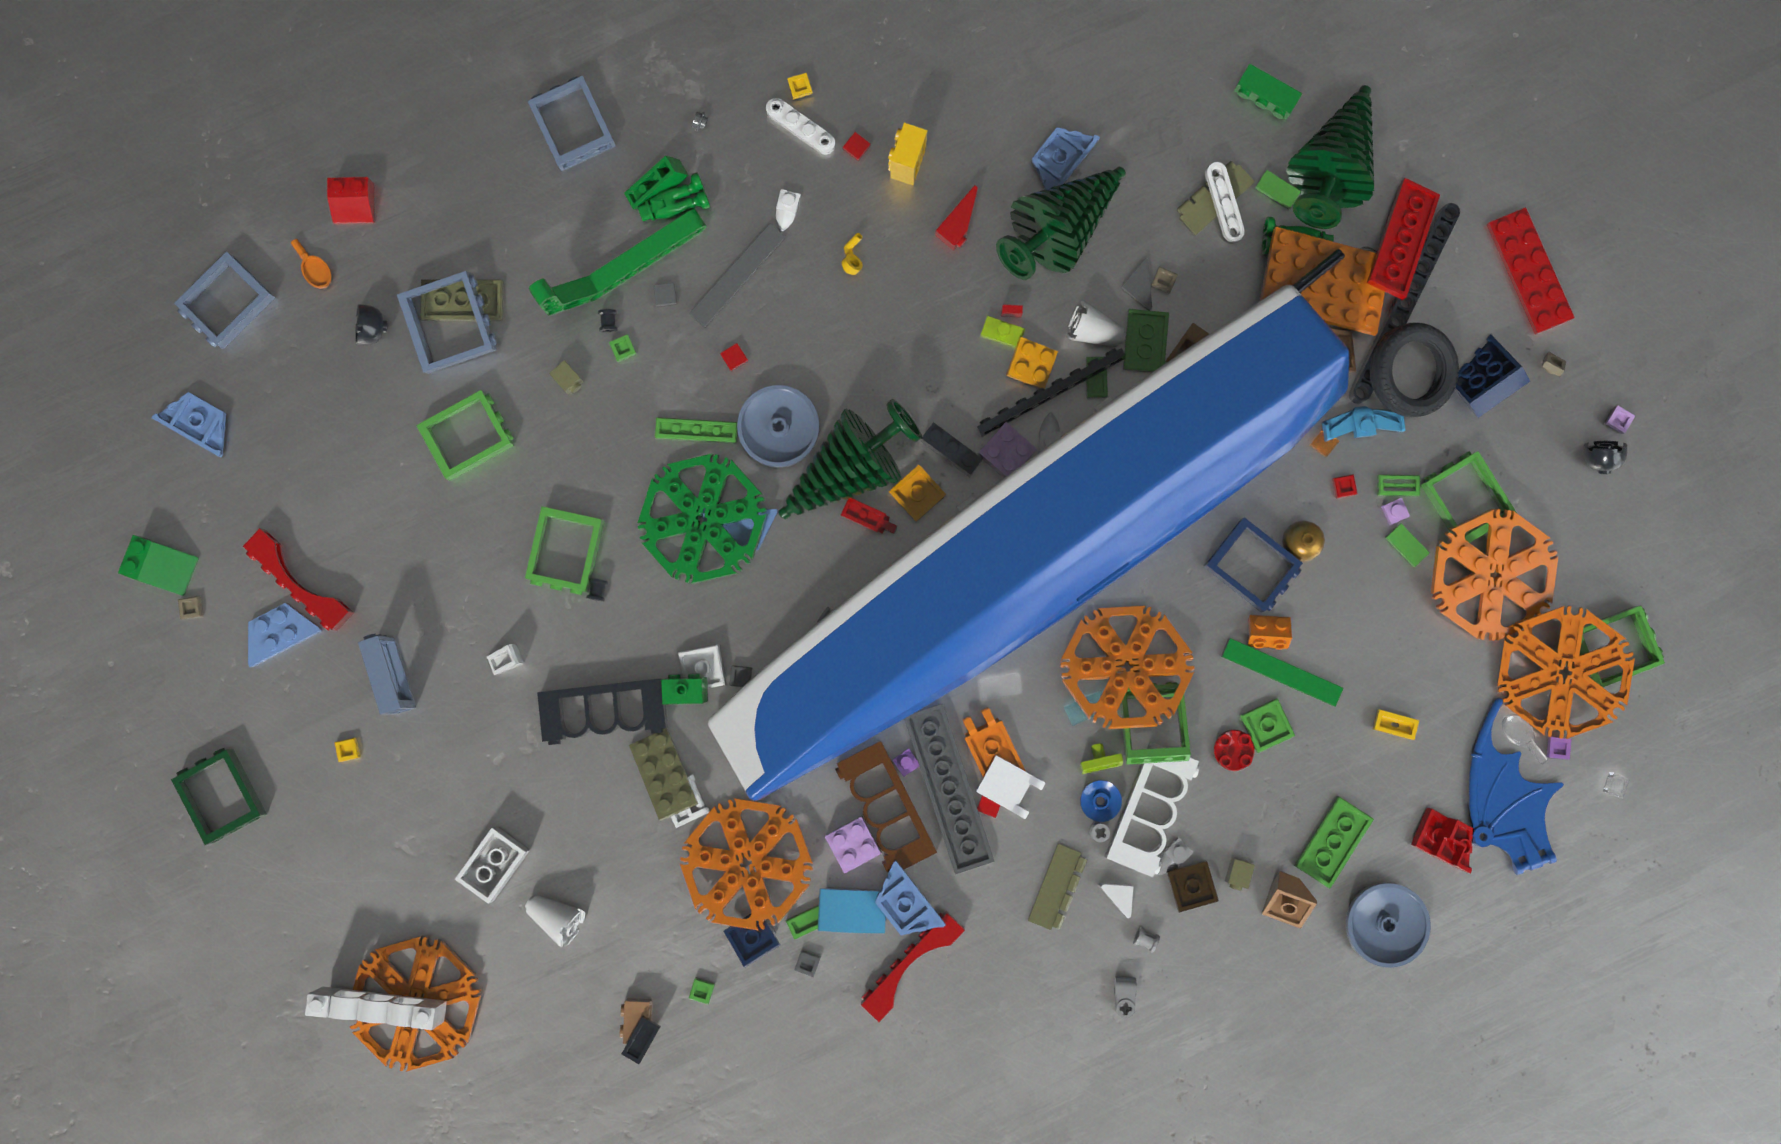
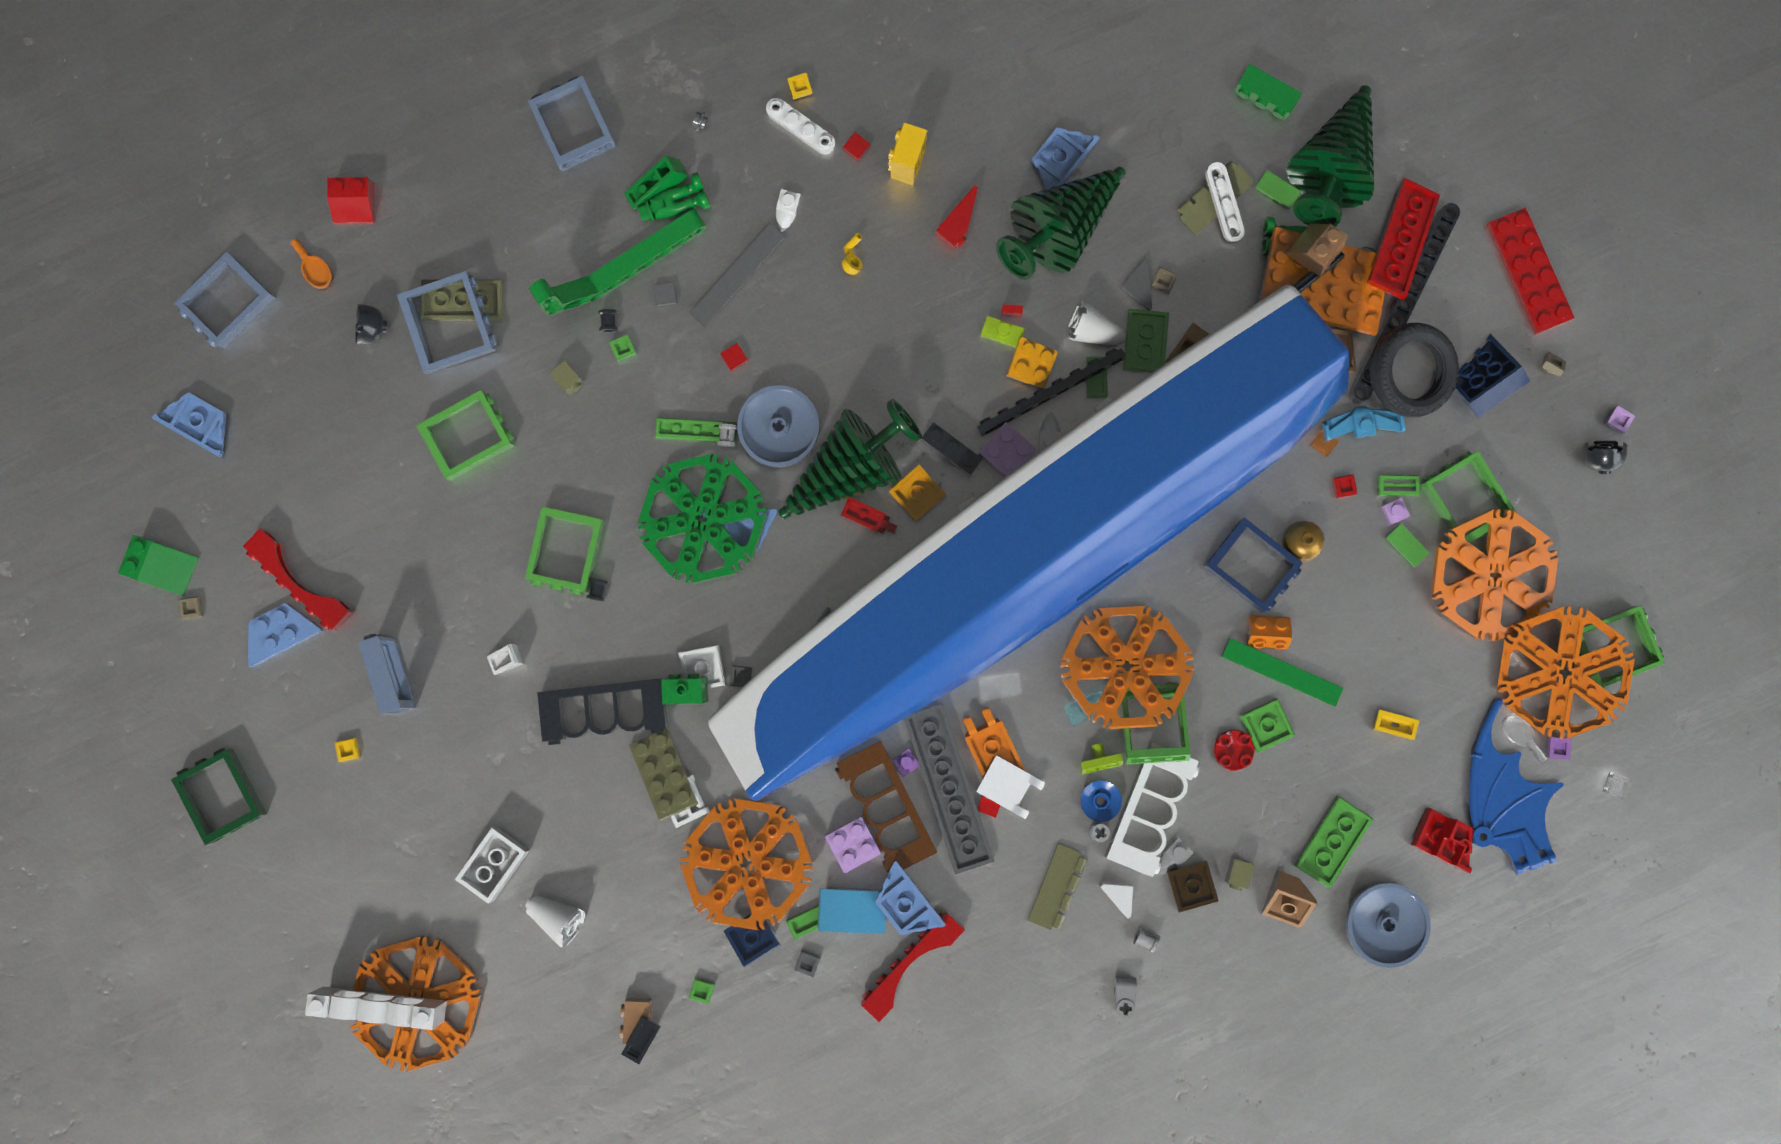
none -> light grey bush [717,424,737,447]
none -> medium nougat slope [1286,224,1348,276]

